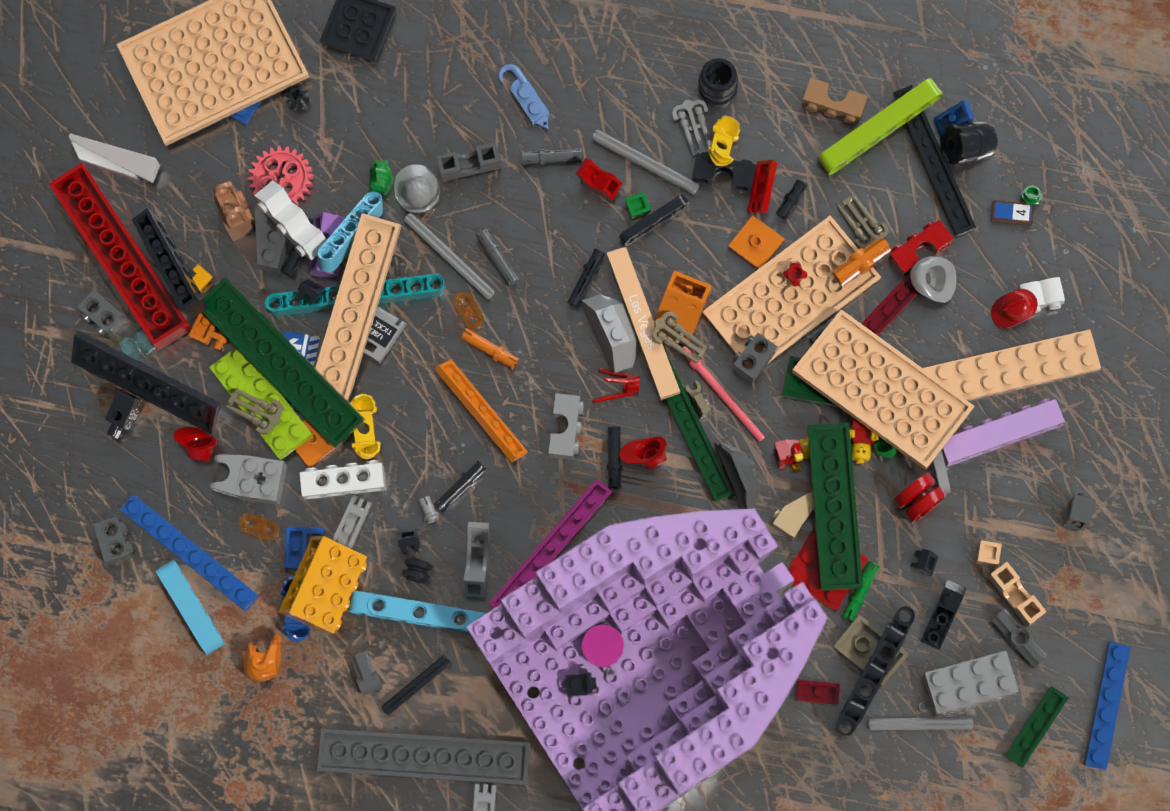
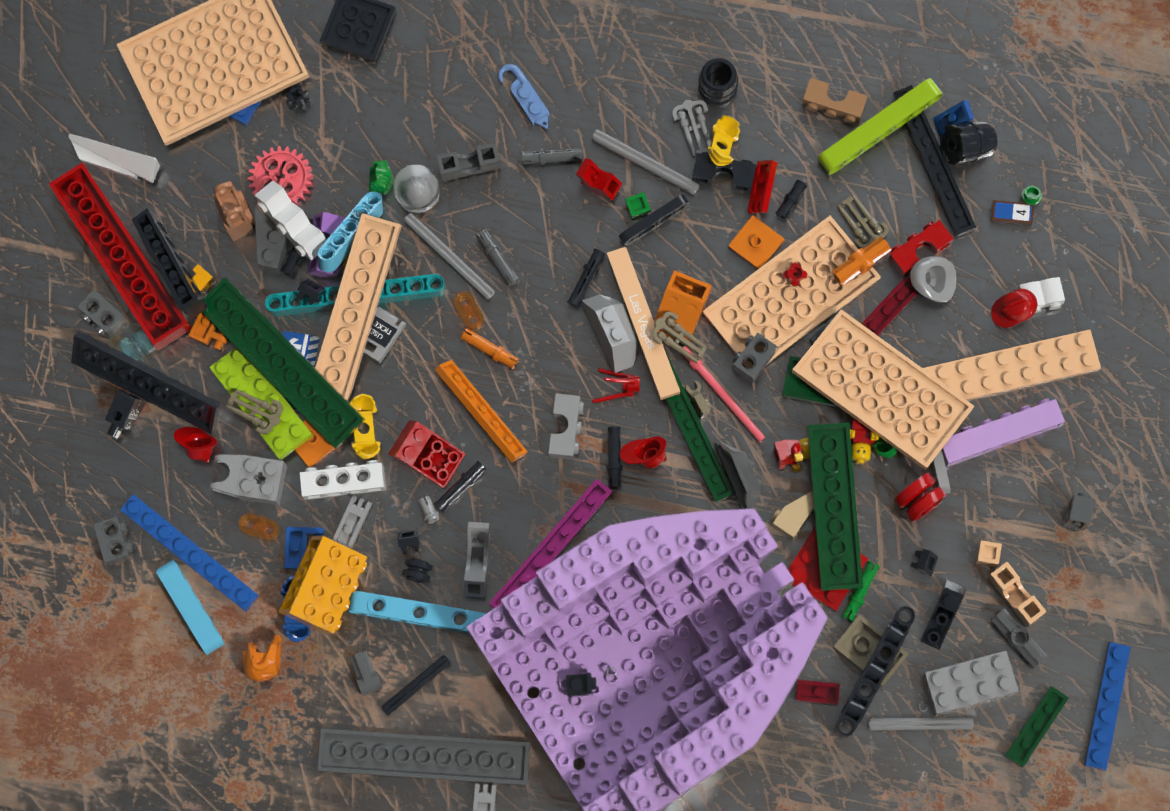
dark pink tile [582,624,624,667] -> none
none -> red slope [388,420,465,488]

